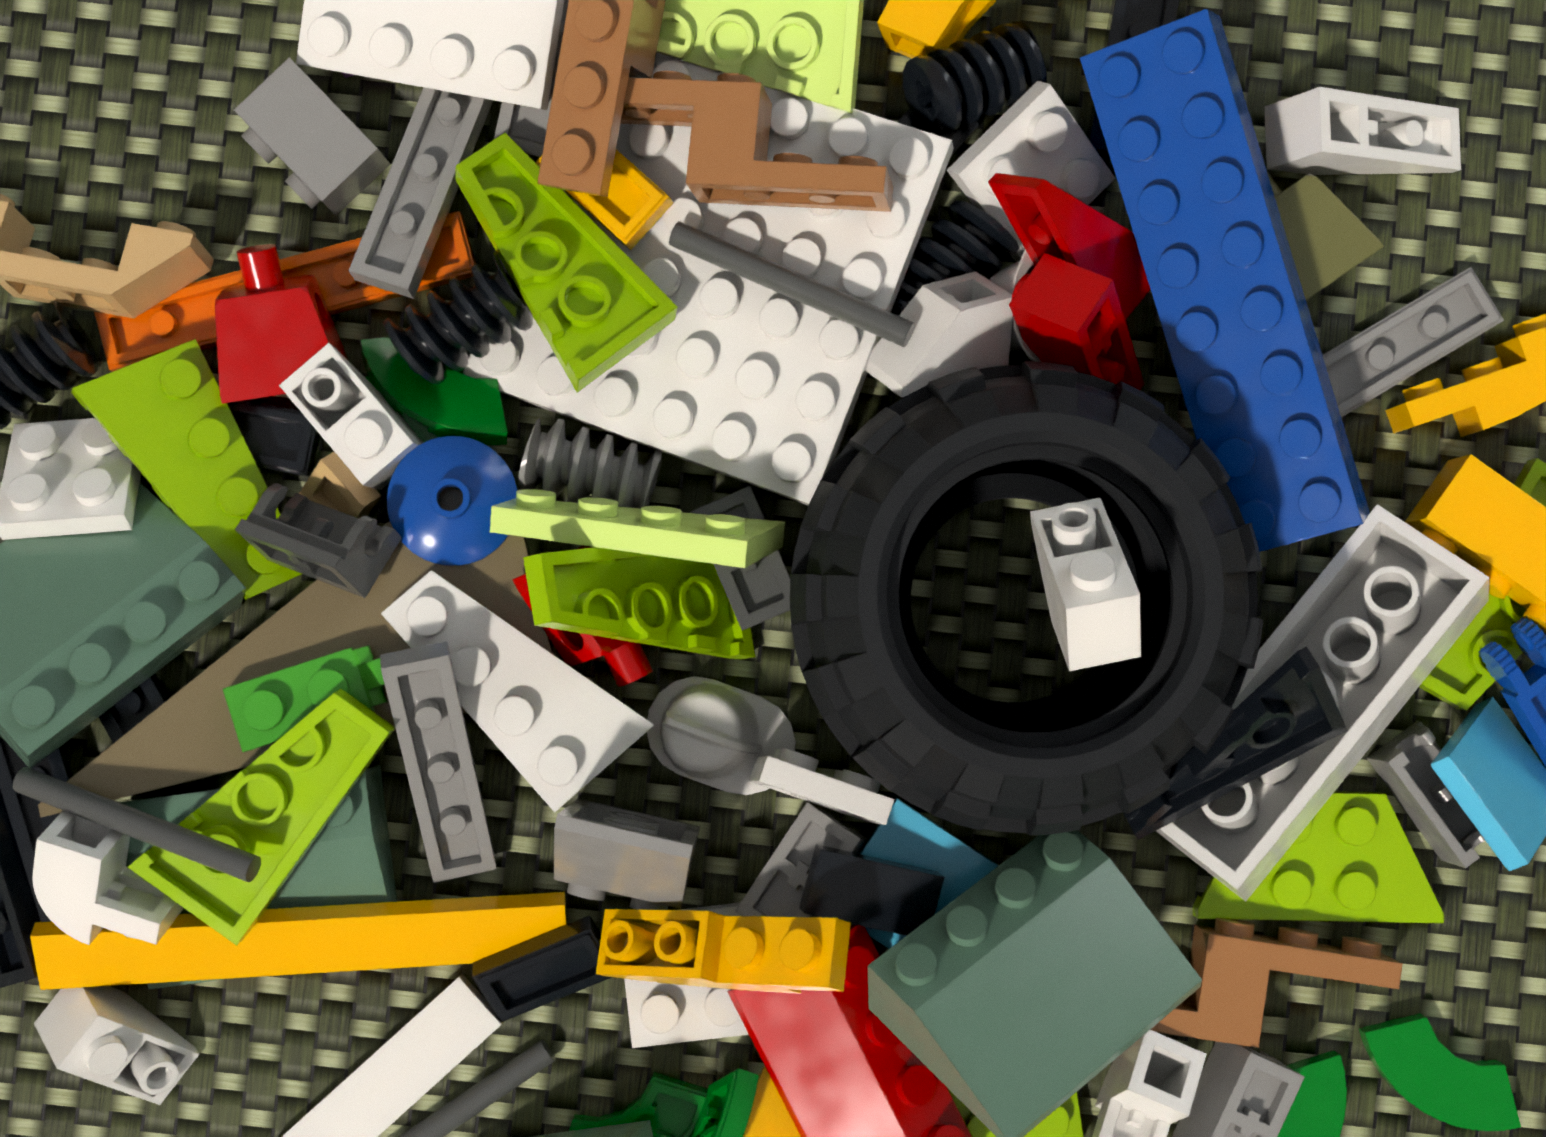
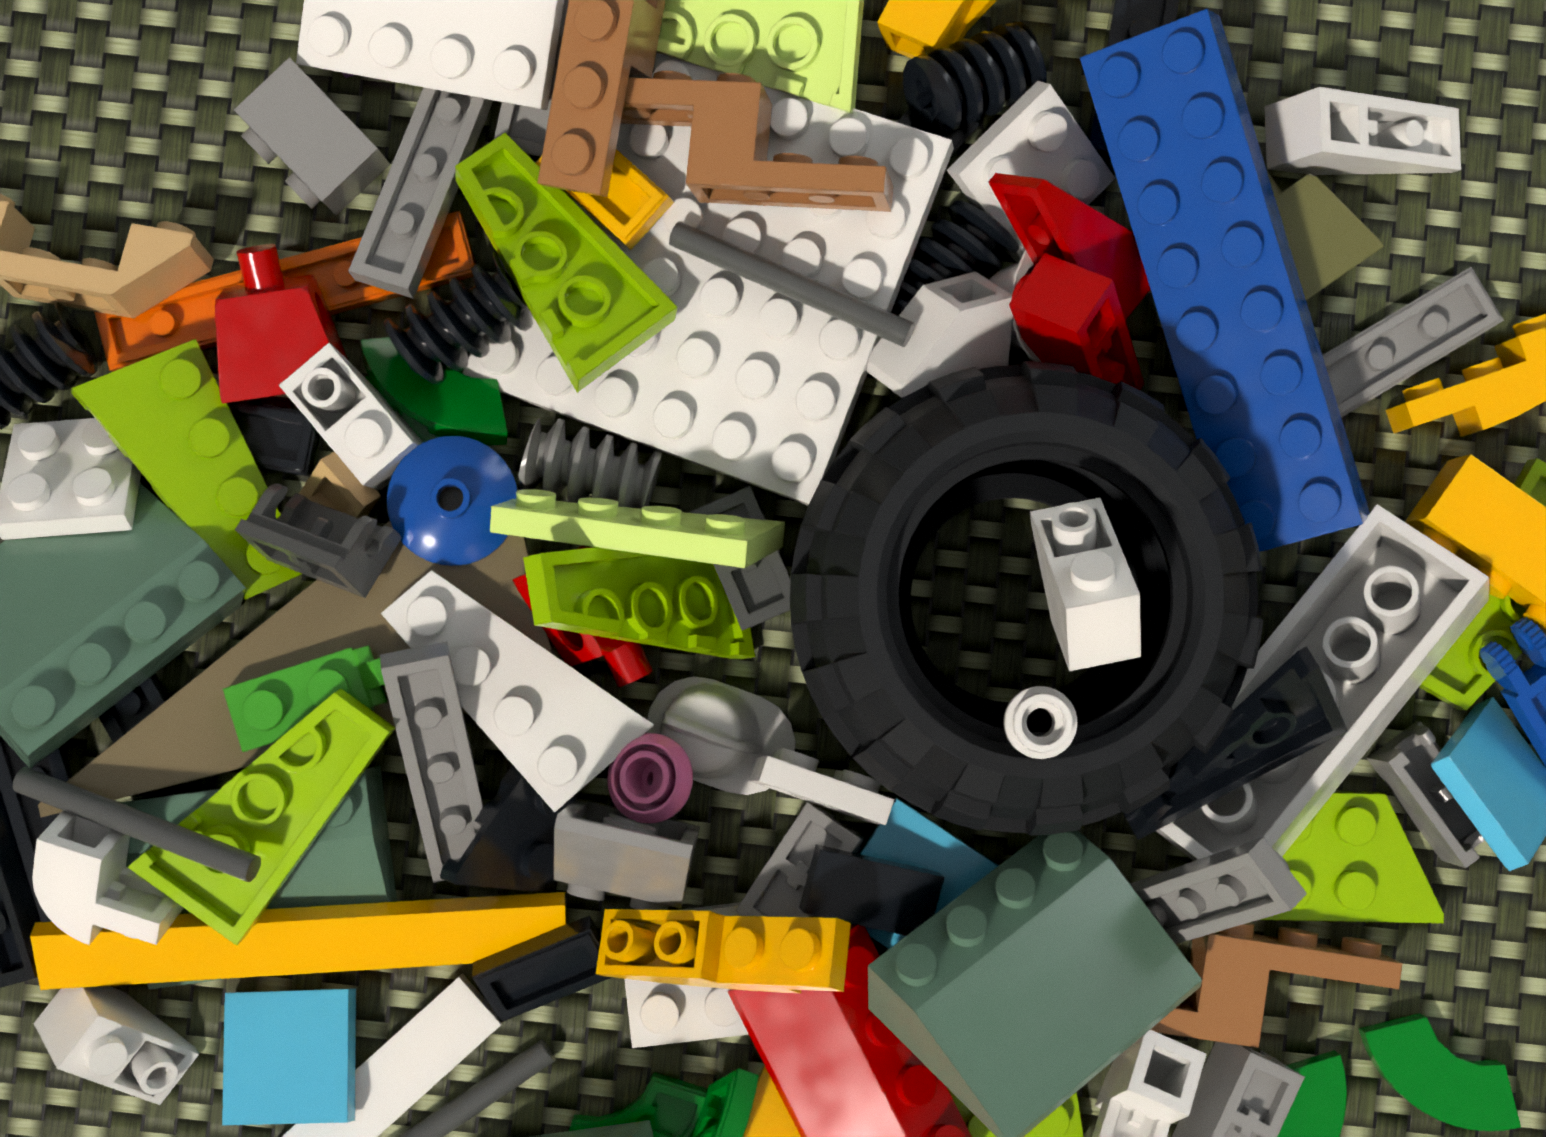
none -> medium azure tile [222,988,356,1126]
none -> black wing [440,670,604,893]
none -> bright pink cone [607,733,693,824]
none -> white plate [1004,686,1077,759]
none -> light grey plate [1130,837,1307,944]

